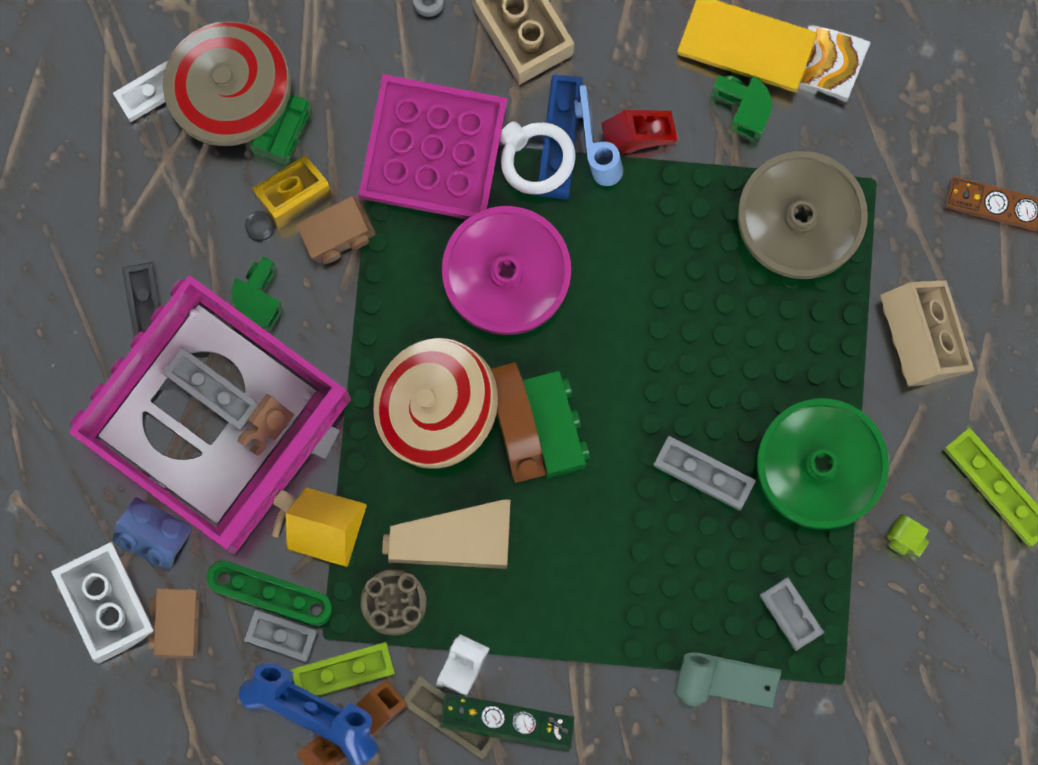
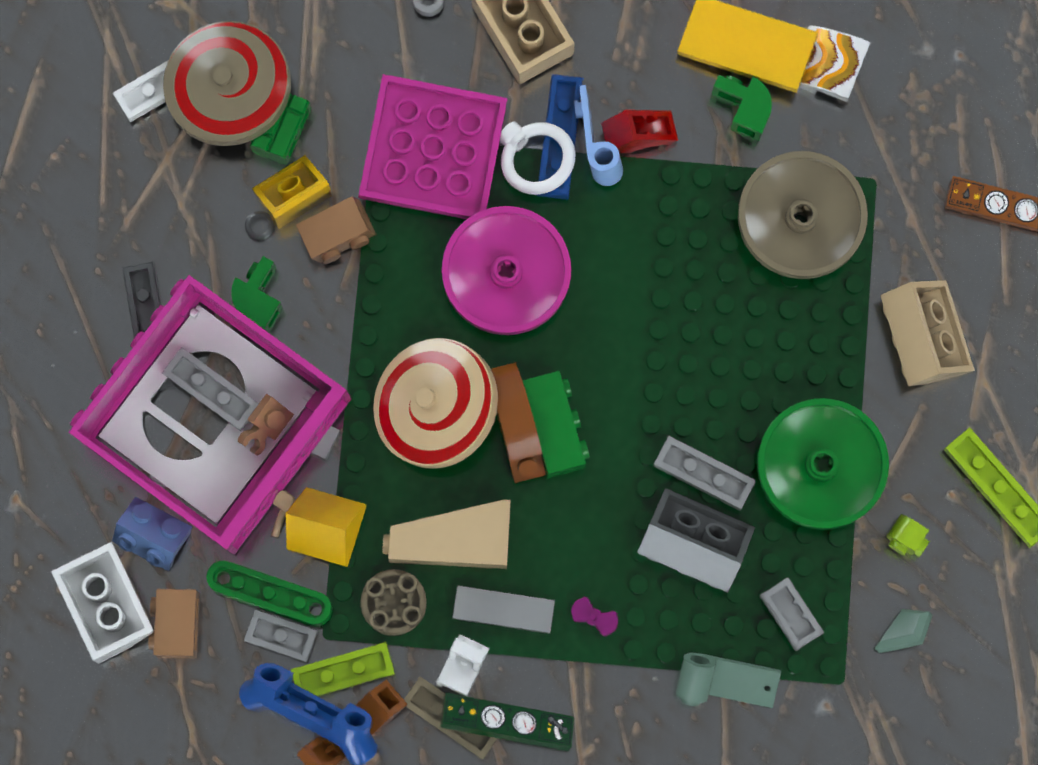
none -> light grey tile [453,586,555,634]
none -> magenta piece [571,597,619,636]
none -> dark grey slope [637,488,755,592]
none -> sand green piece [875,609,933,653]

